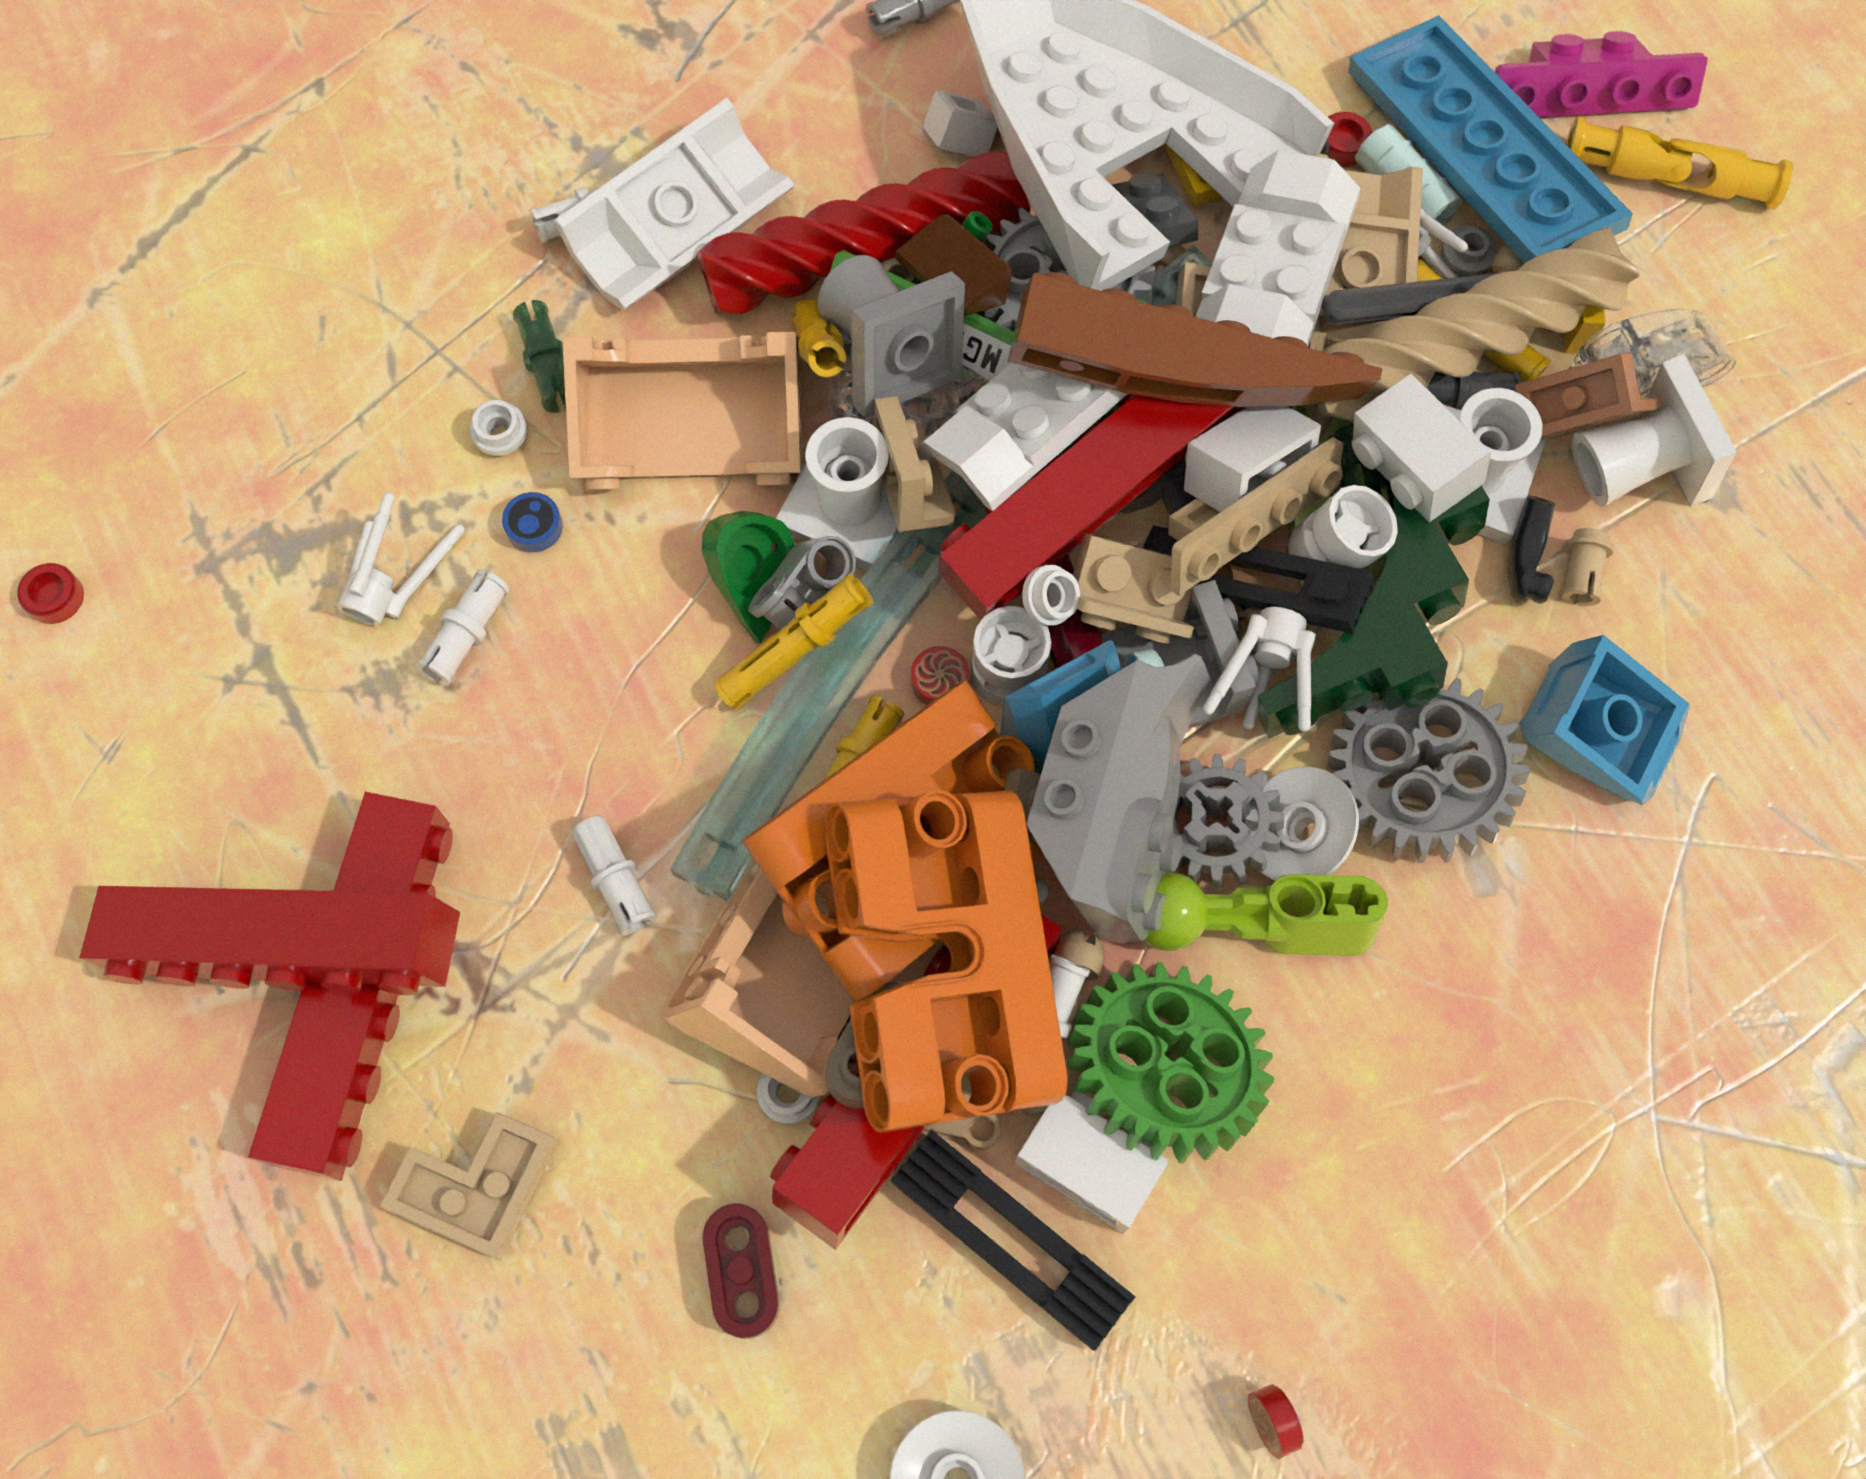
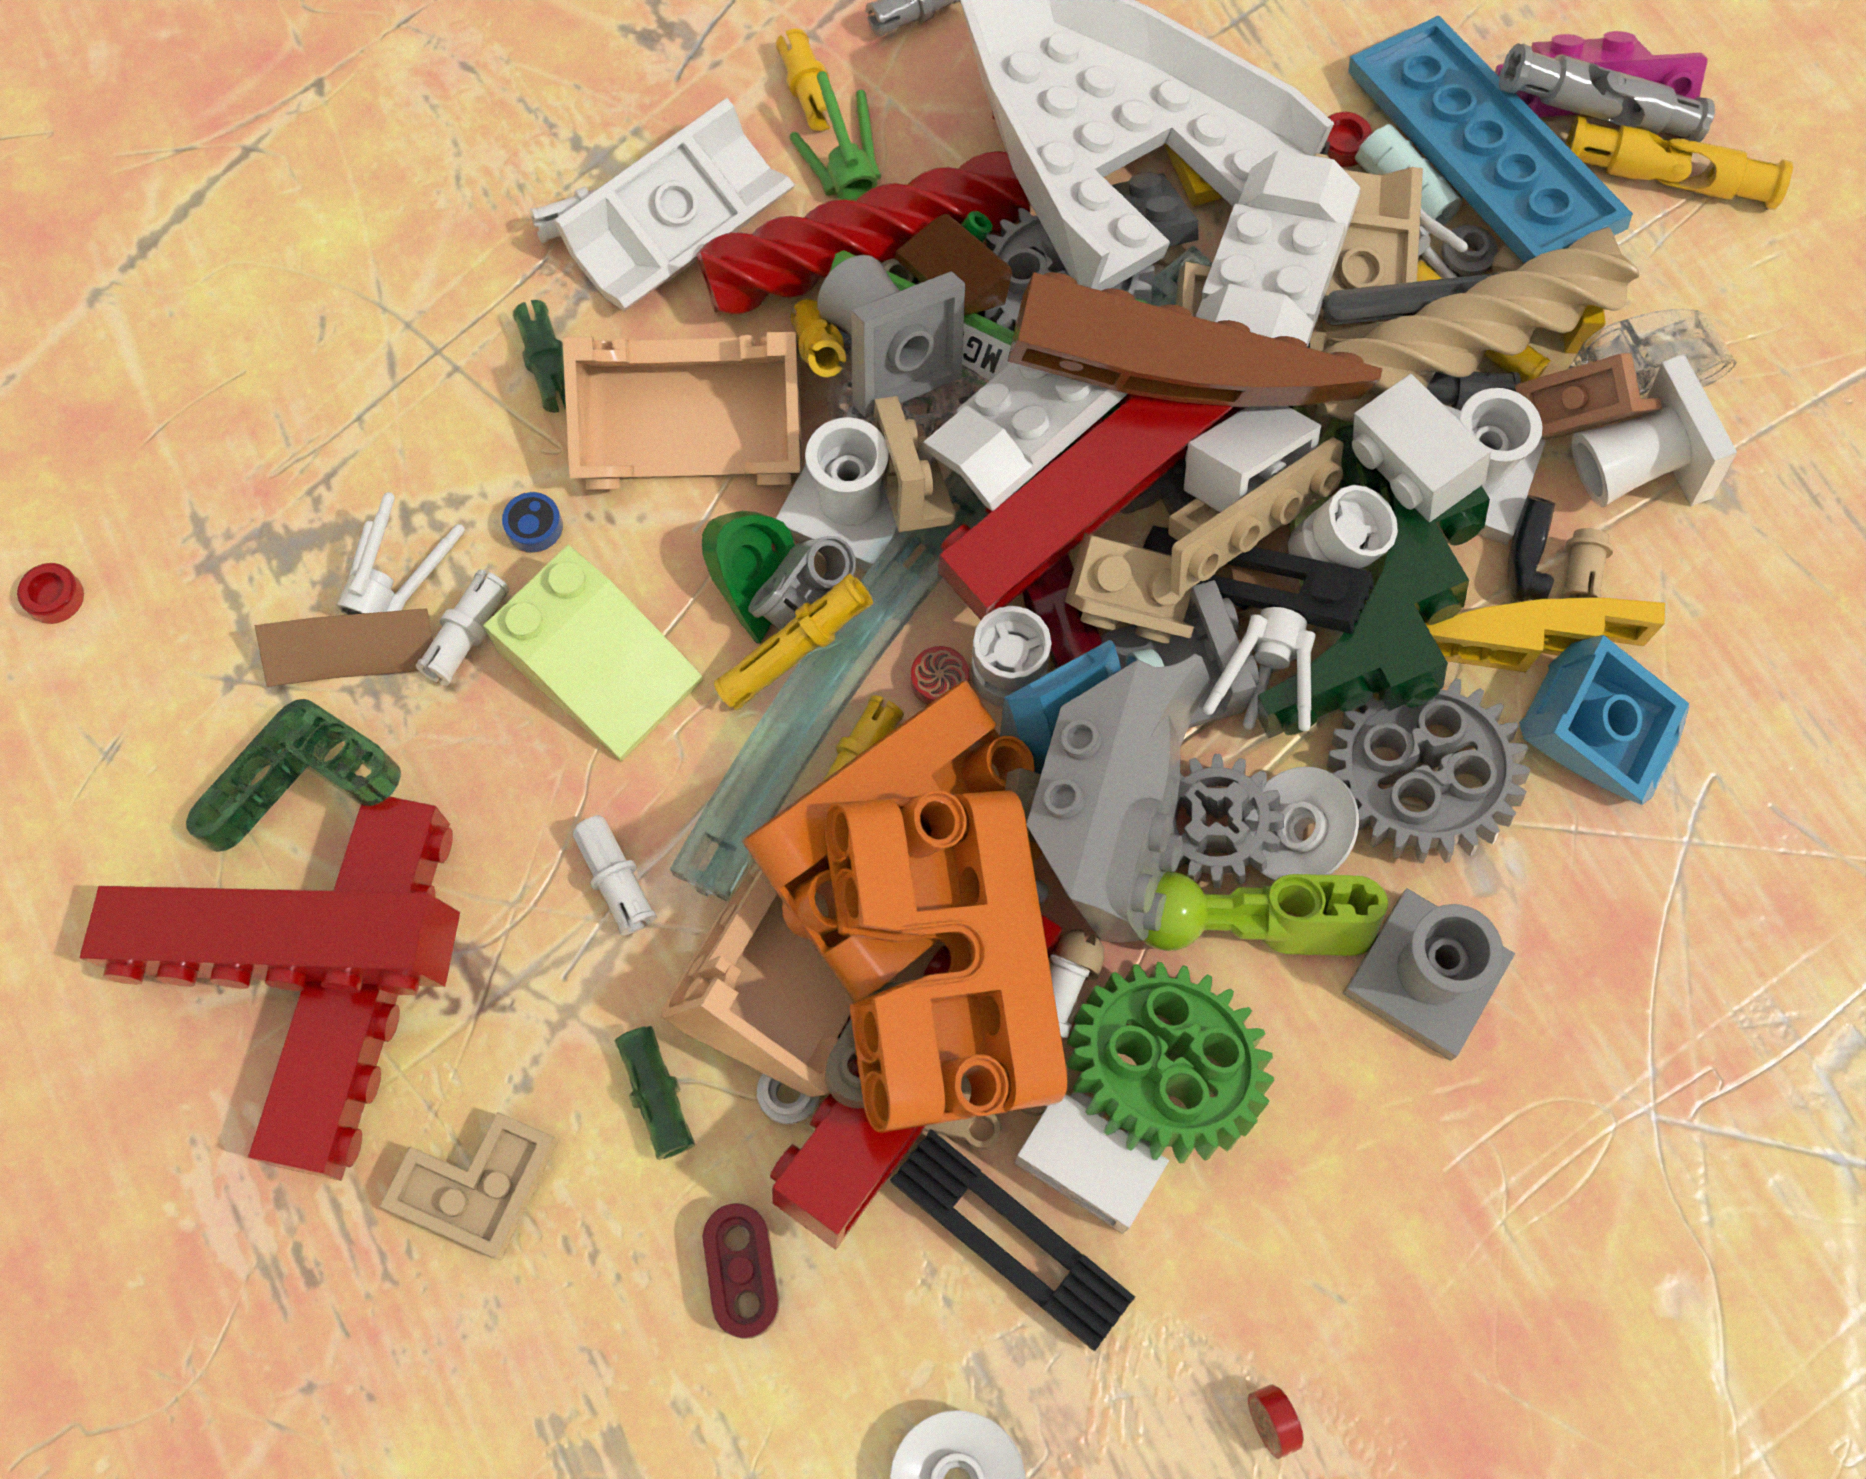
white plate [470,400,527,456] -> none
white slope [923,90,998,157] -> none
white plate [1022,565,1080,626] -> none
none -> clear green beam [186,699,401,852]
none -> medium nougat sticker [254,608,433,687]
none -> yellowish green slope [483,544,703,762]
none -> clear green pin [615,1026,696,1160]
none -> yellow pin [776,28,830,131]
none -> bright green plant [790,71,881,201]
none -> light grey plant [1342,888,1516,1061]
none -> yellow slope [1425,597,1665,673]
none -> light grey piece [1499,43,1715,142]

